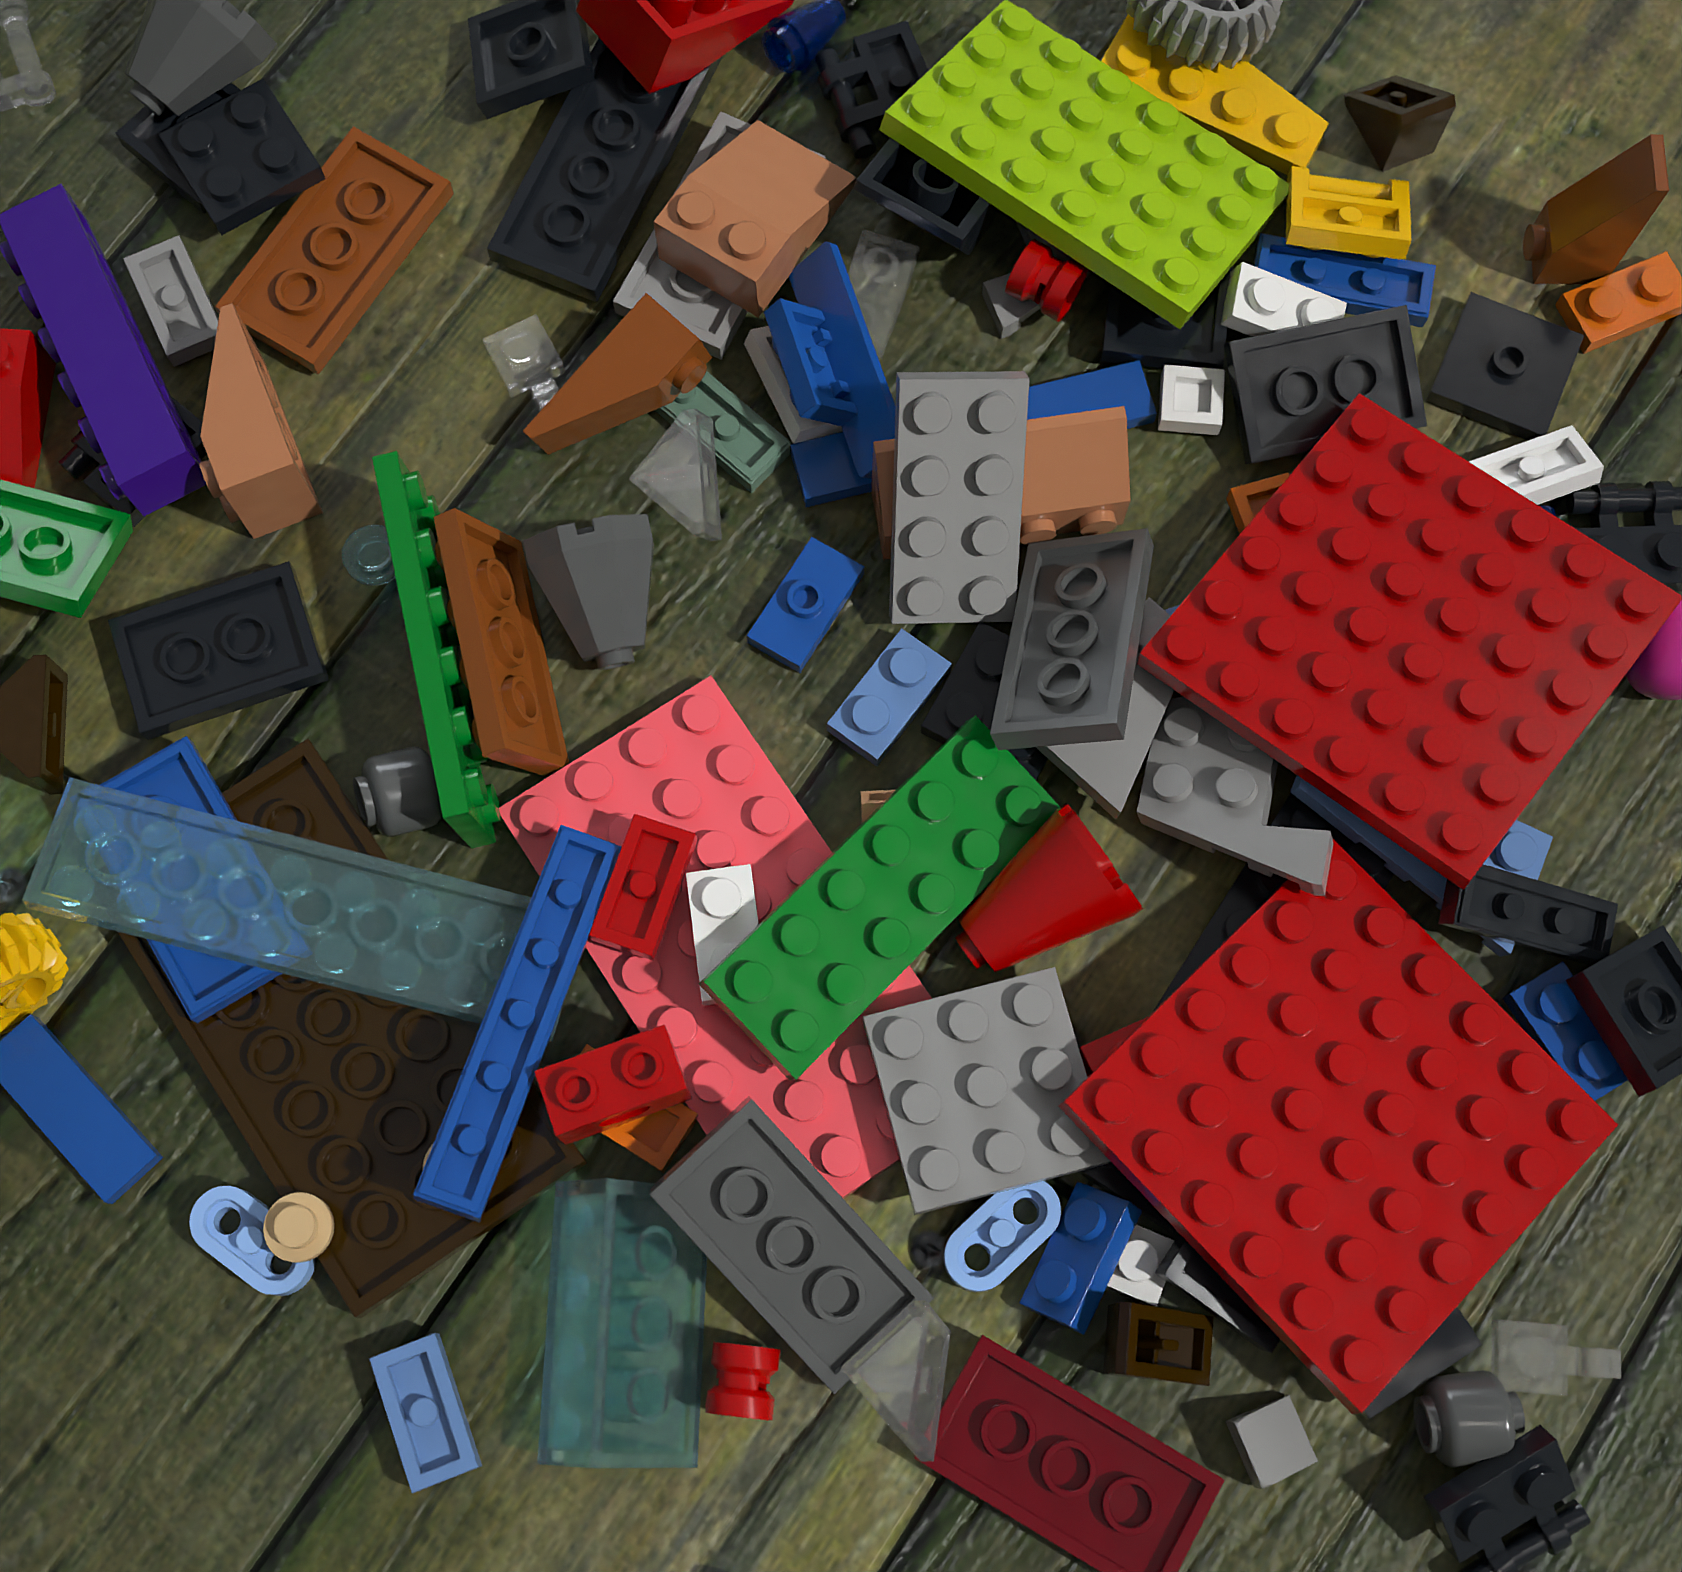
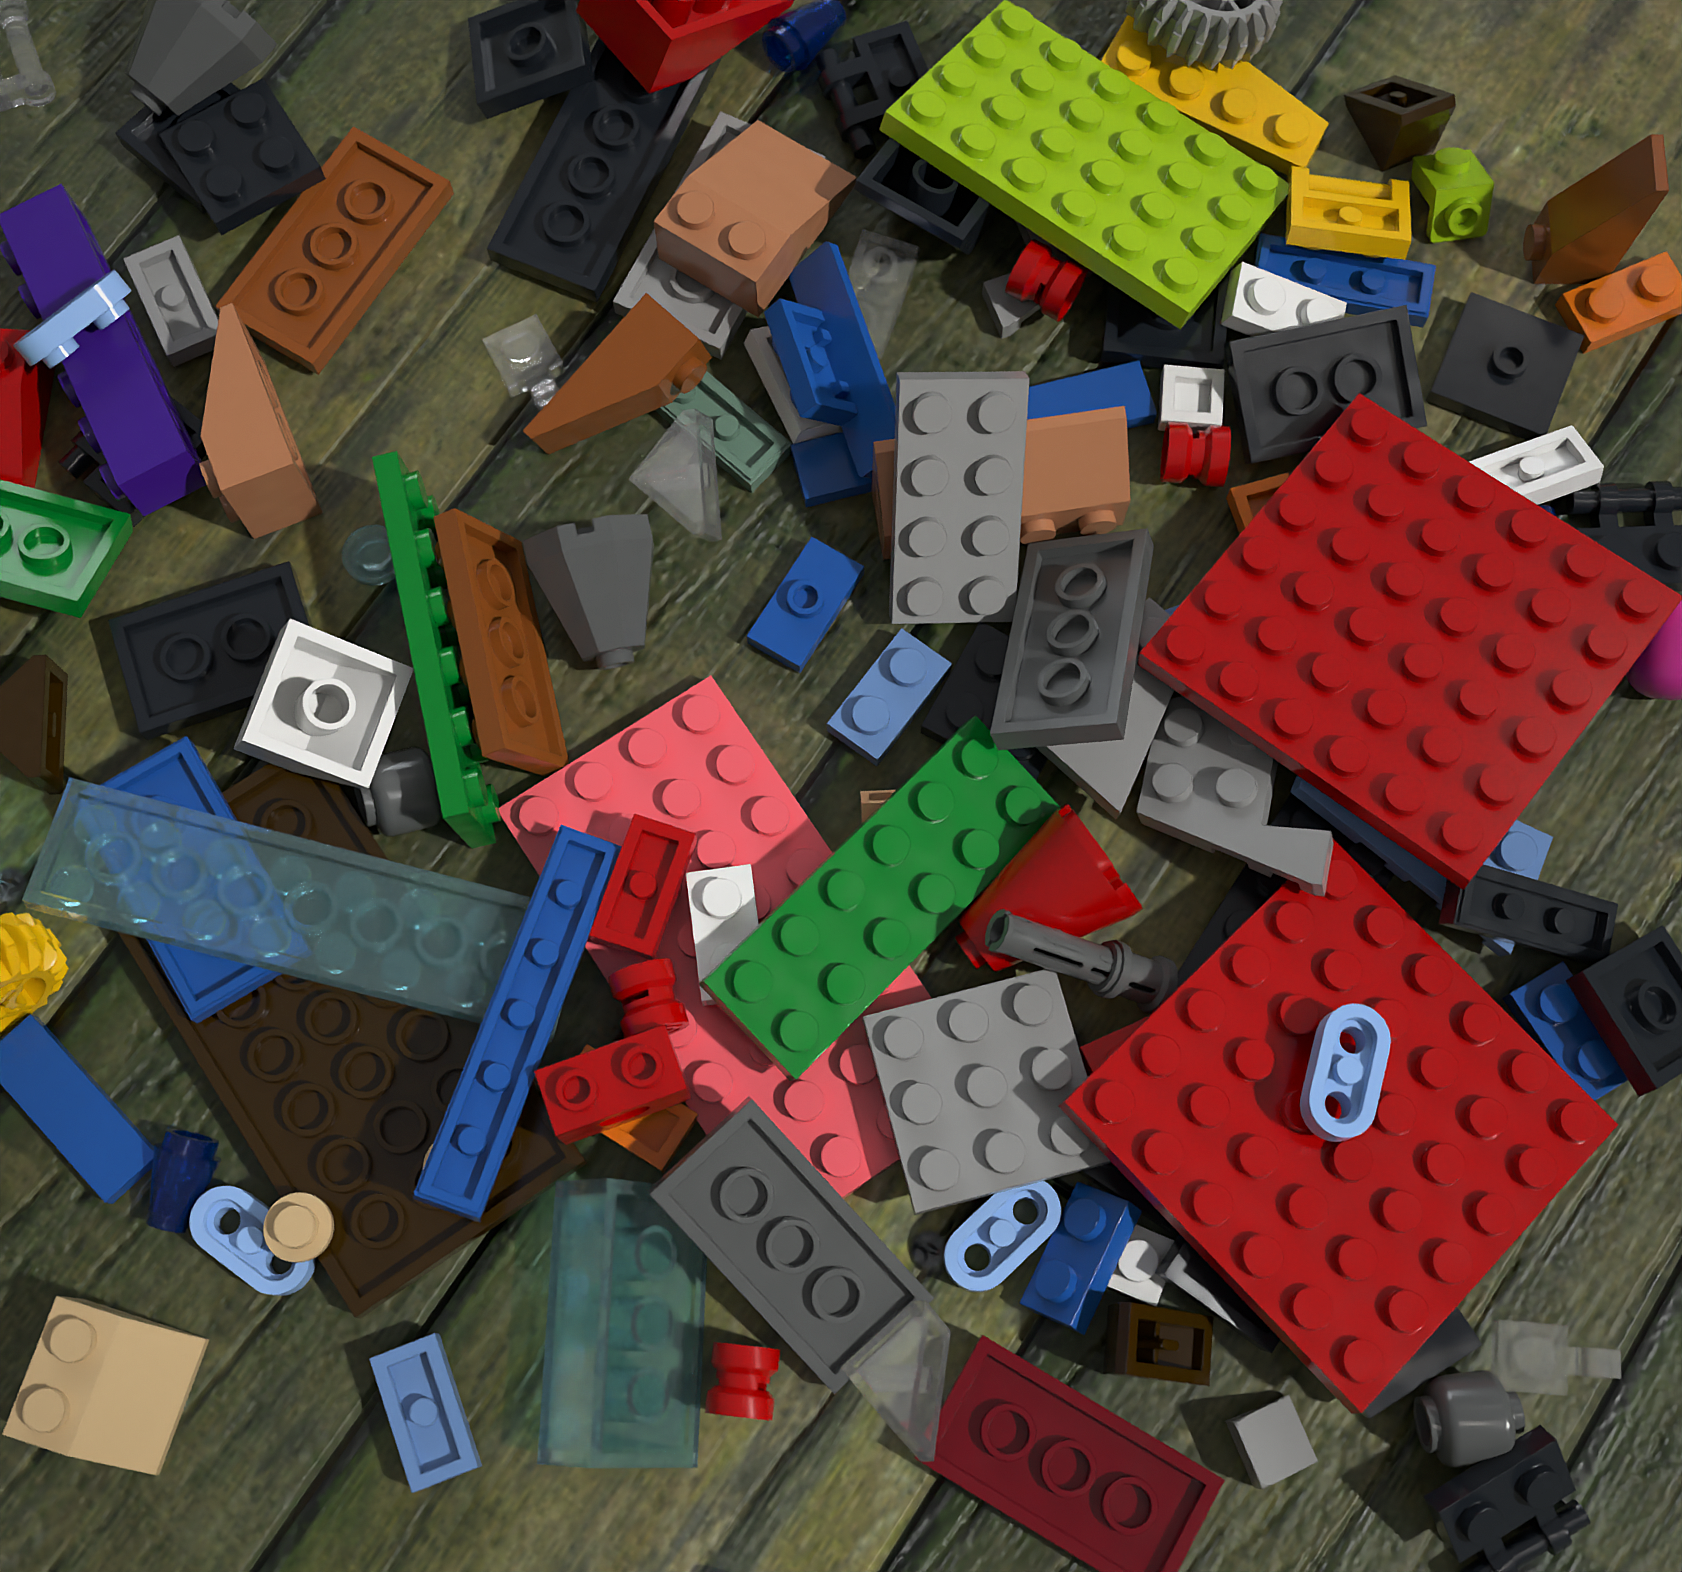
none -> tan slope [2,1296,209,1475]
none -> light blue plate [13,269,131,369]
none -> clear blue cone [146,1129,221,1233]
none -> white slope [234,619,413,789]
none -> red wheel [608,958,689,1039]
none -> dark grey pin [985,909,1178,1014]
none -> red wheel [1160,421,1231,487]
none -> light blue plate [1300,1004,1391,1142]
none -> lime bracket [1411,147,1494,243]

